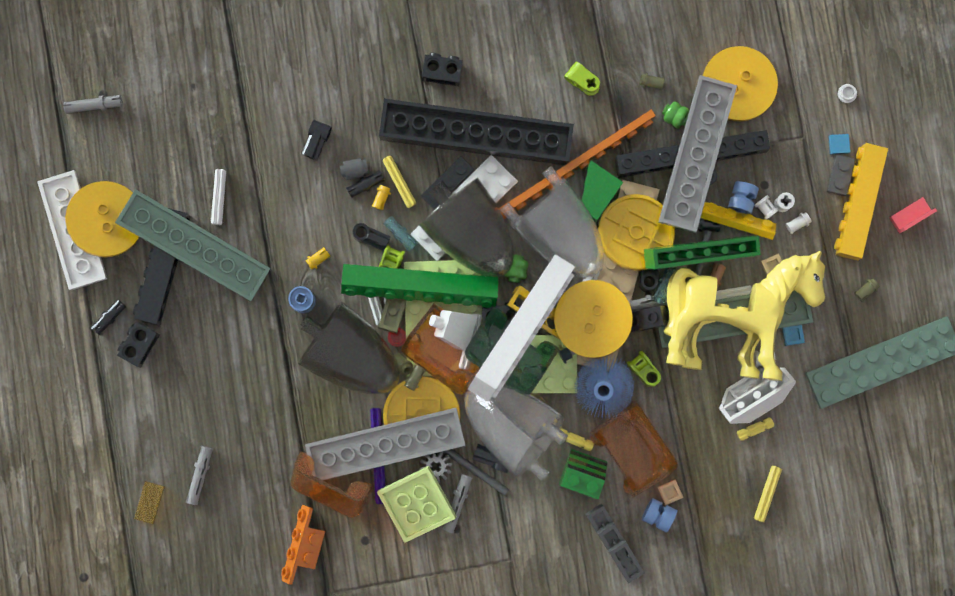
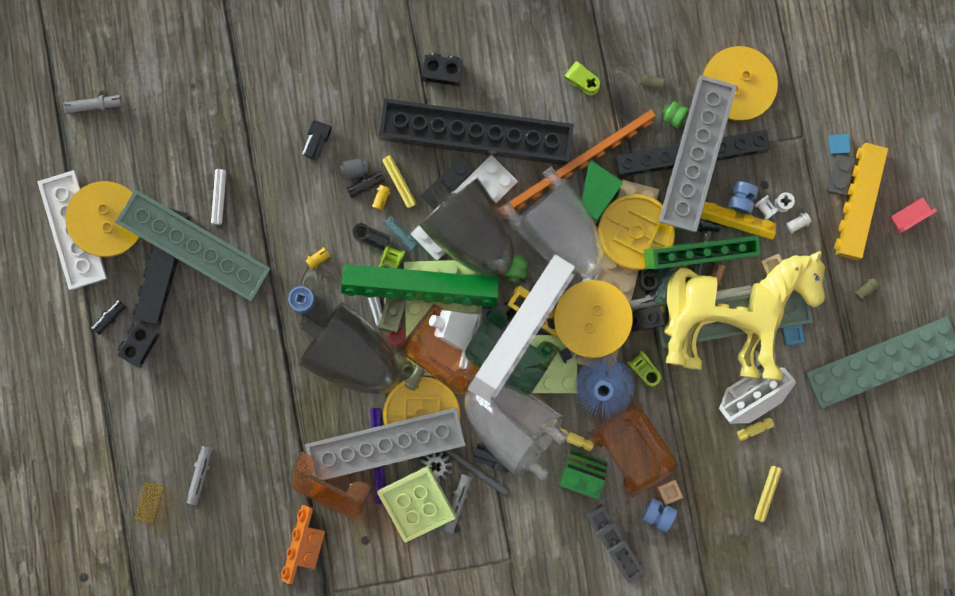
white plate [838,84,857,103] -> none

